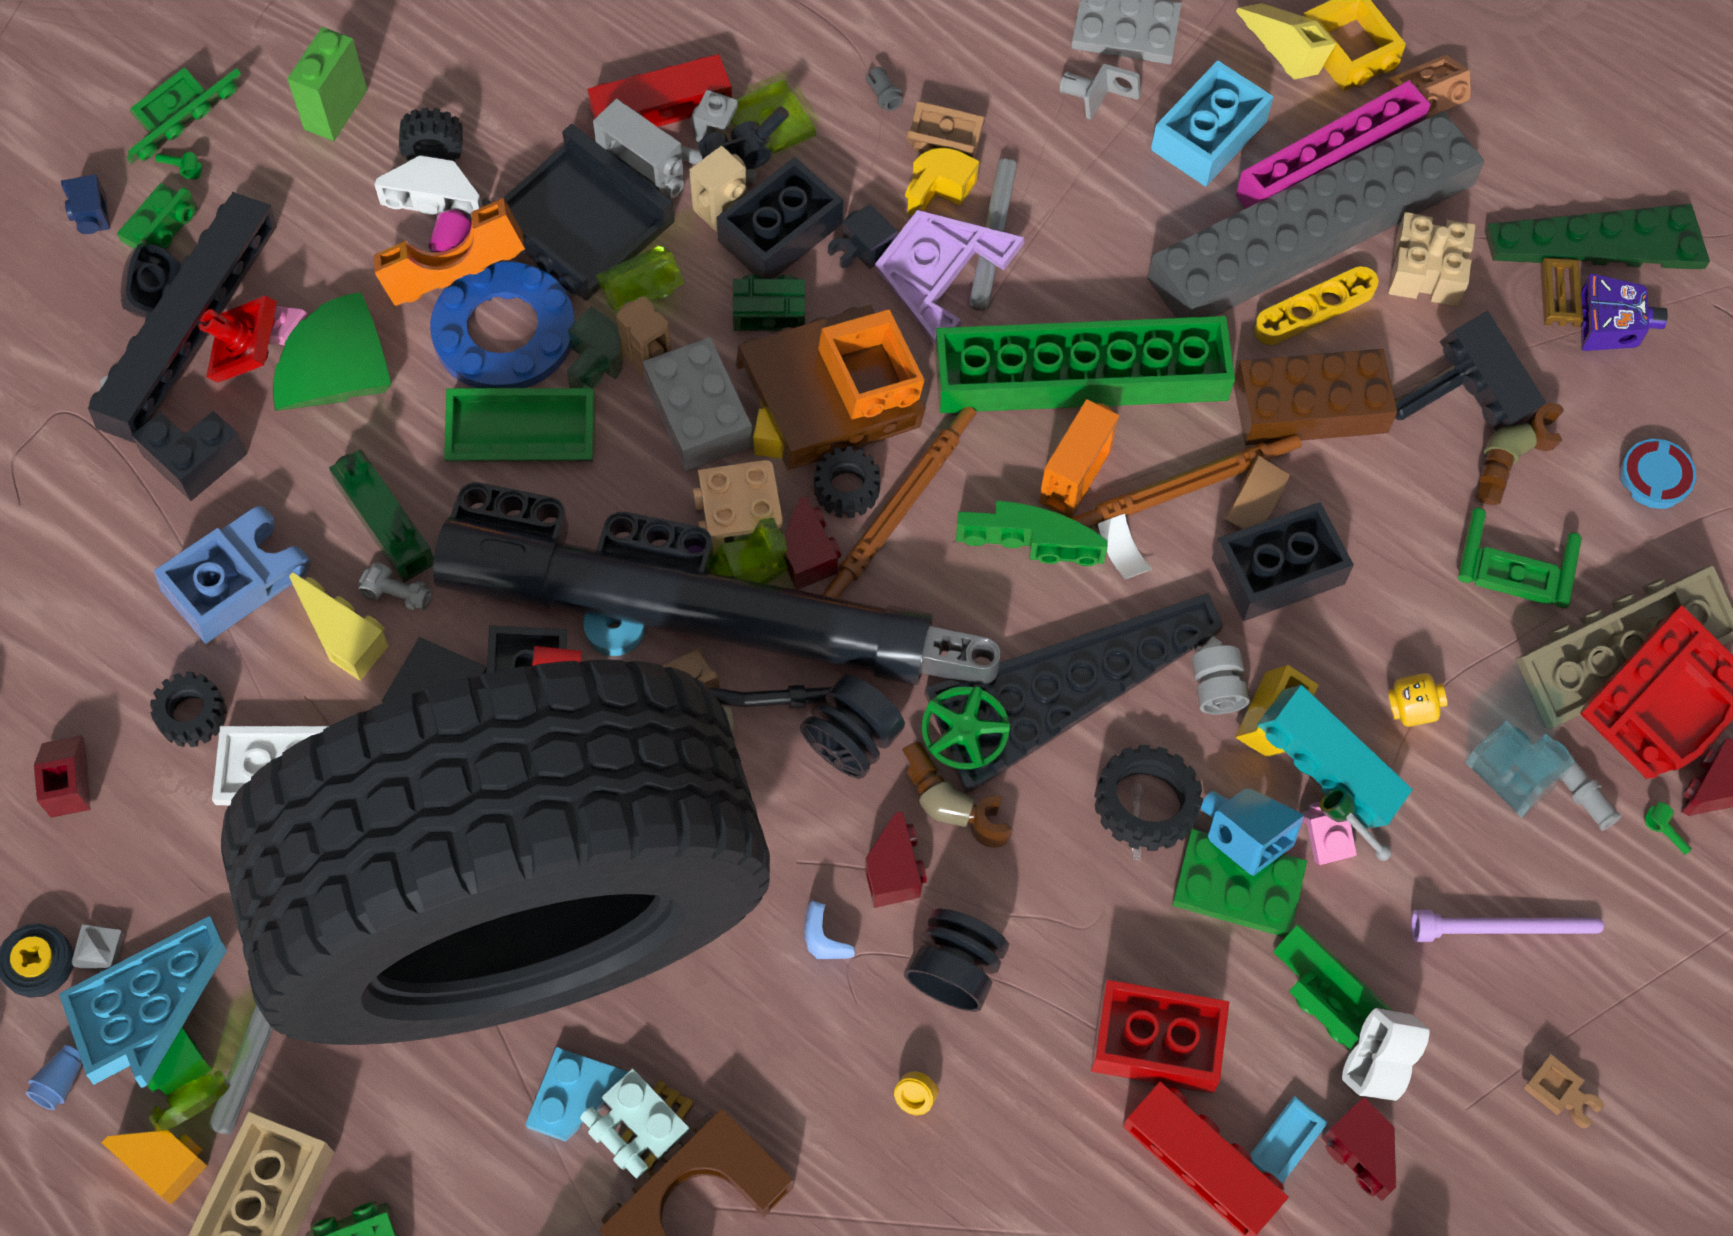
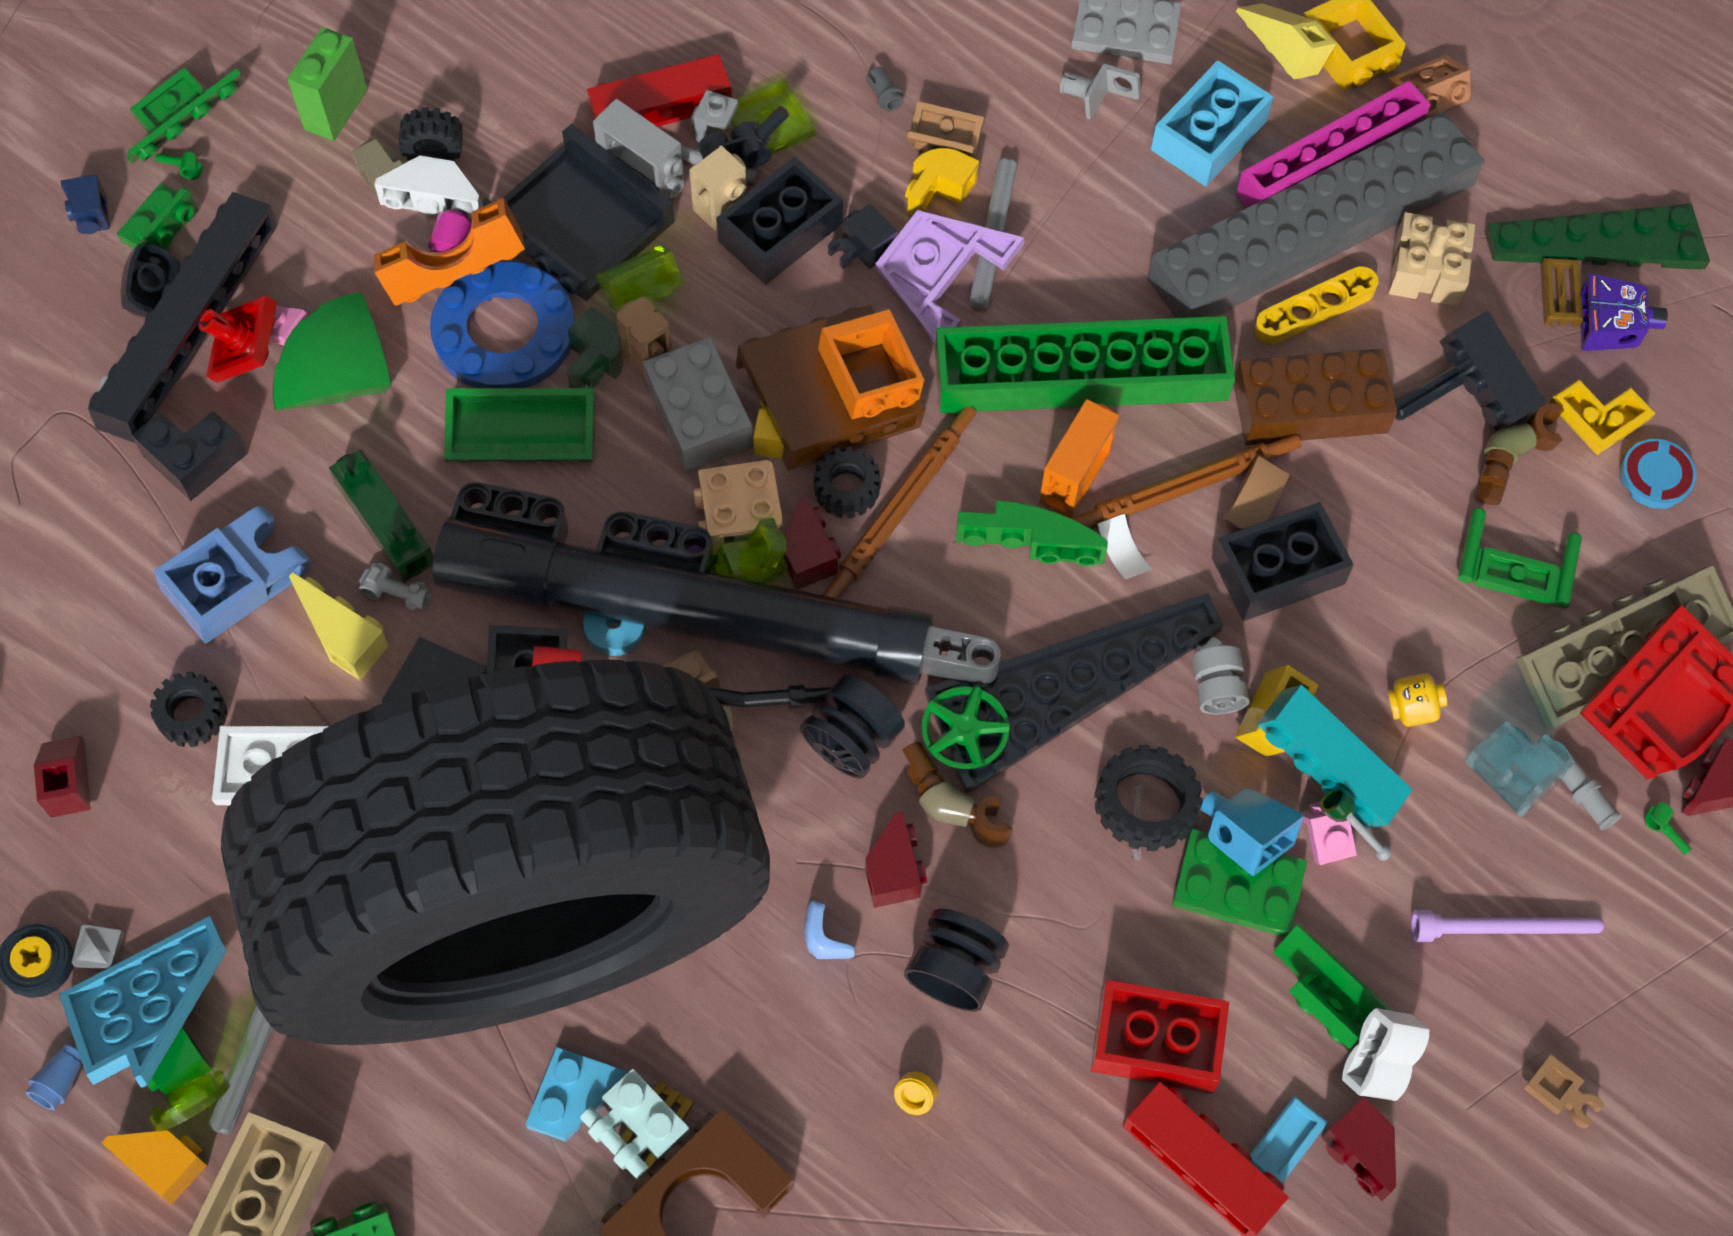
dark green brick [733,275,805,331] -> none
none -> dark tan brick [351,139,403,201]
none -> yellow brick [1549,379,1656,455]

